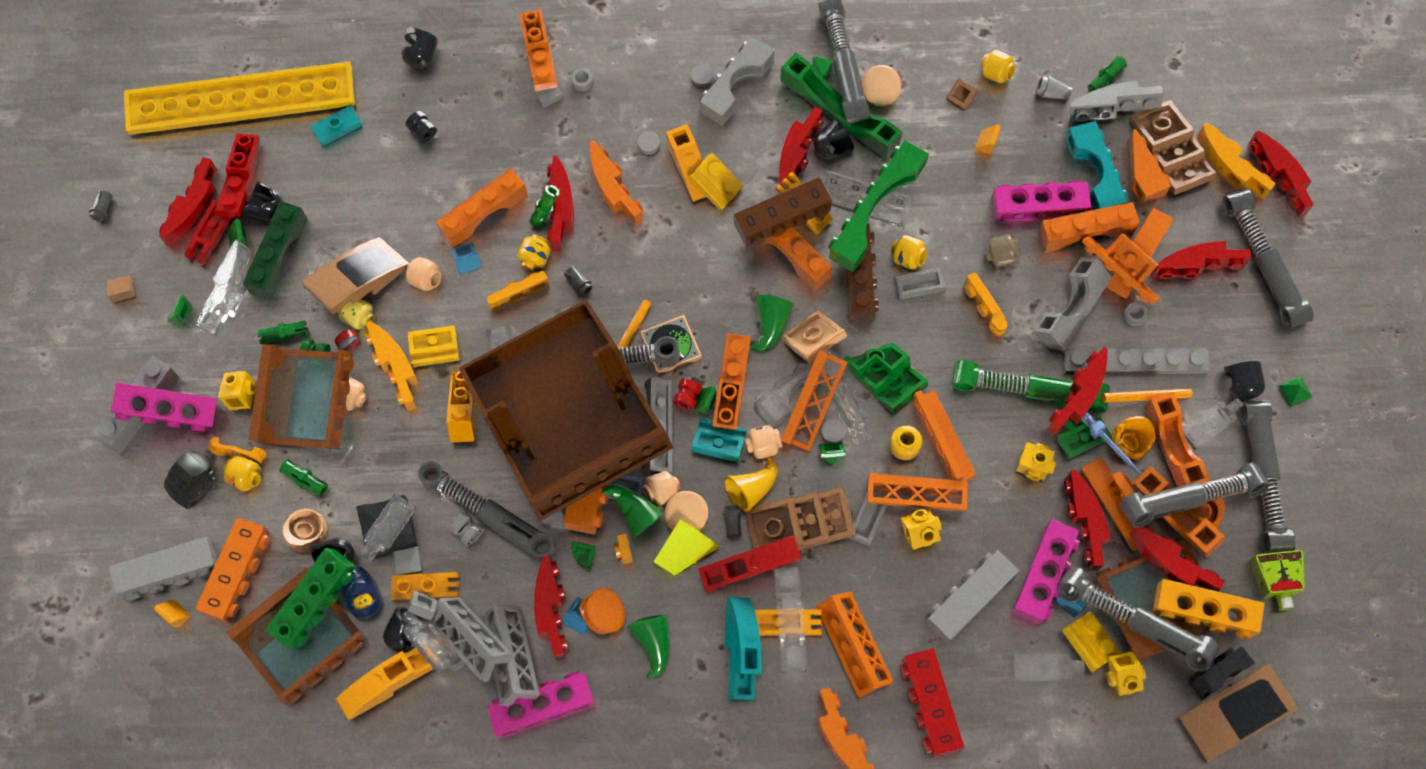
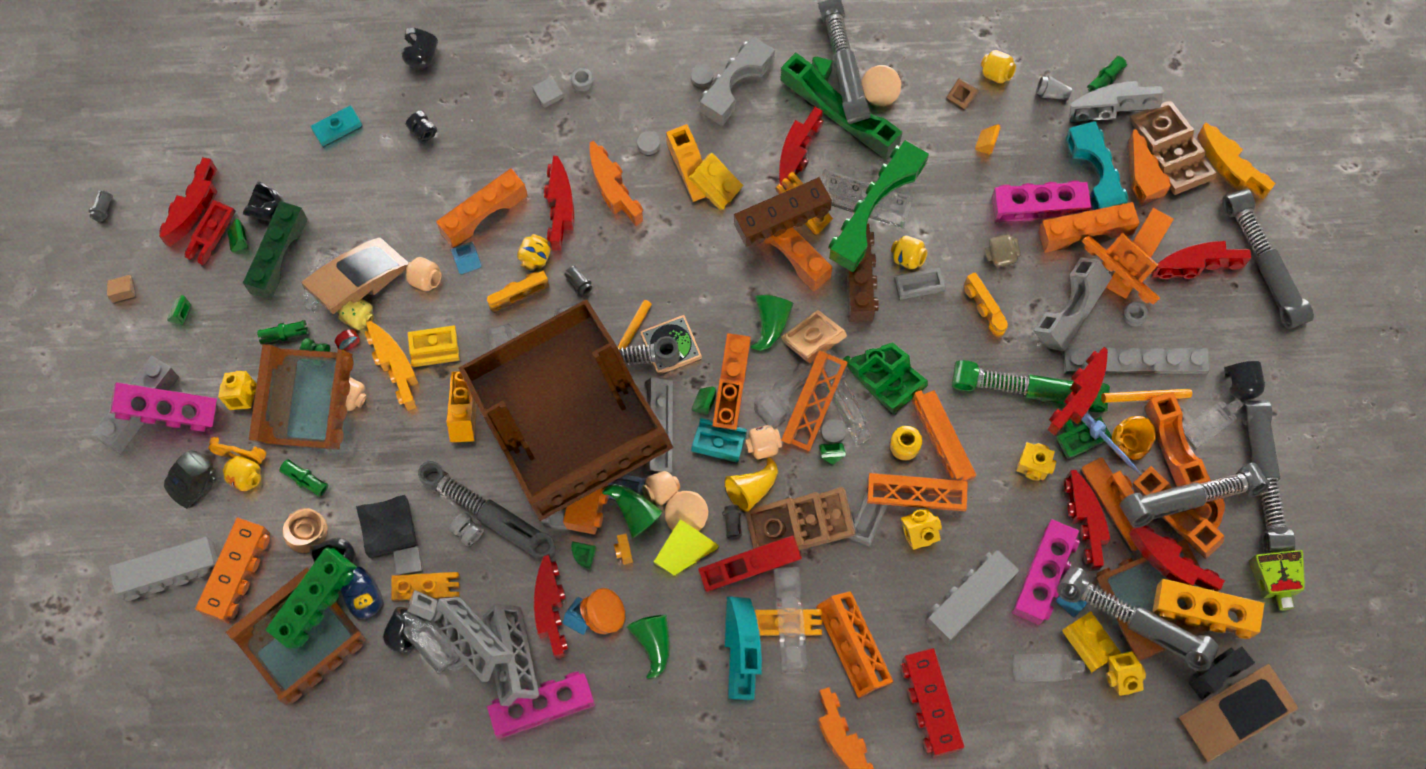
yellow plate [124,62,356,135] -> none
light orange slope [154,600,190,629] -> none
clear slope [194,240,254,336] -> none
red slope [215,133,260,218] -> none
light orange slope [336,643,438,721] -> none
clear hinge [361,493,416,561] -> none
orange slope [519,9,558,92] -> none
green pin [529,185,559,228] -> none
red wheel [672,378,702,410] -> none
black hair [813,118,854,160] -> none
red slope [1249,131,1314,217] -> none
green slope [1279,376,1313,406] -> none

